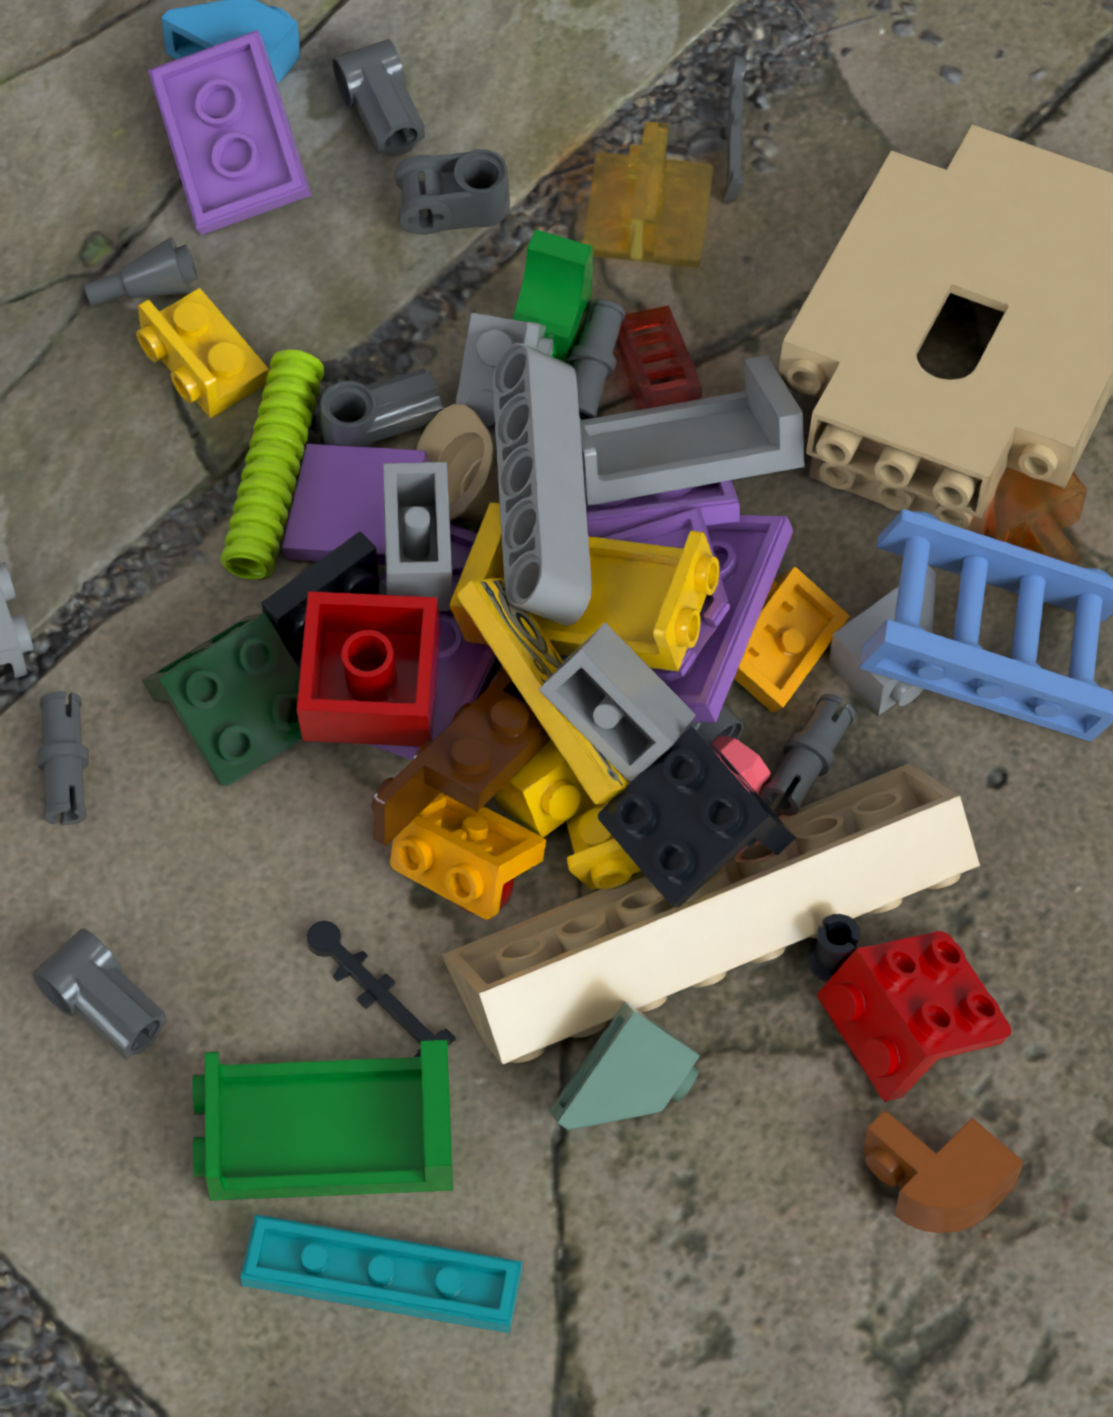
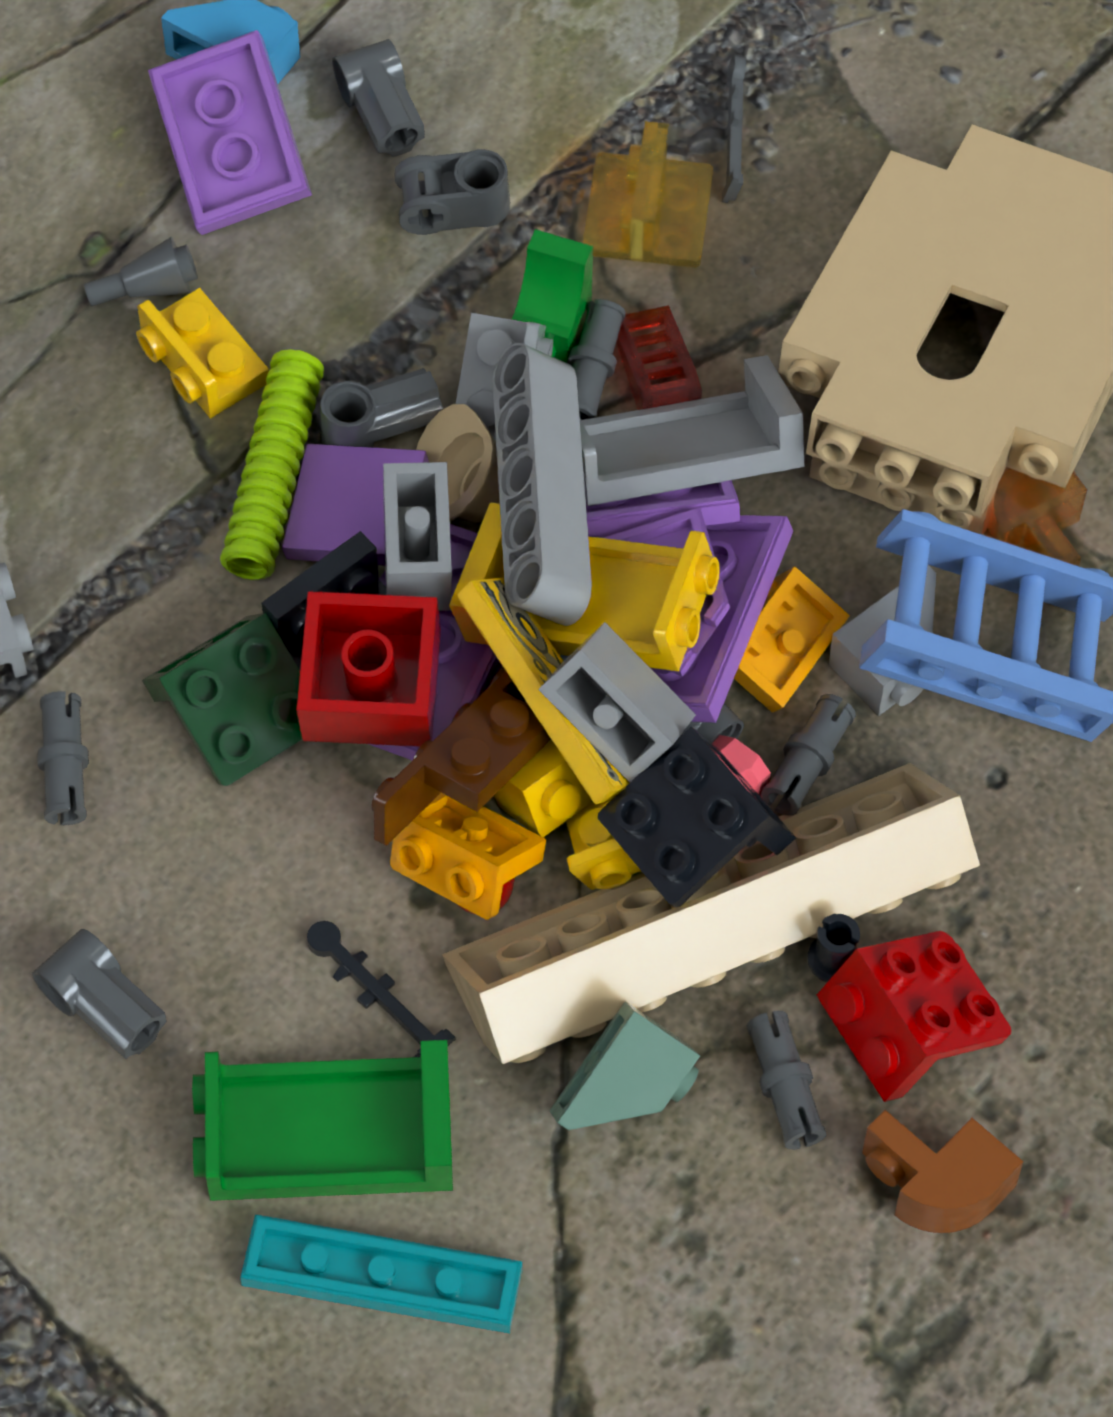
none -> dark grey pin [746,1011,826,1150]

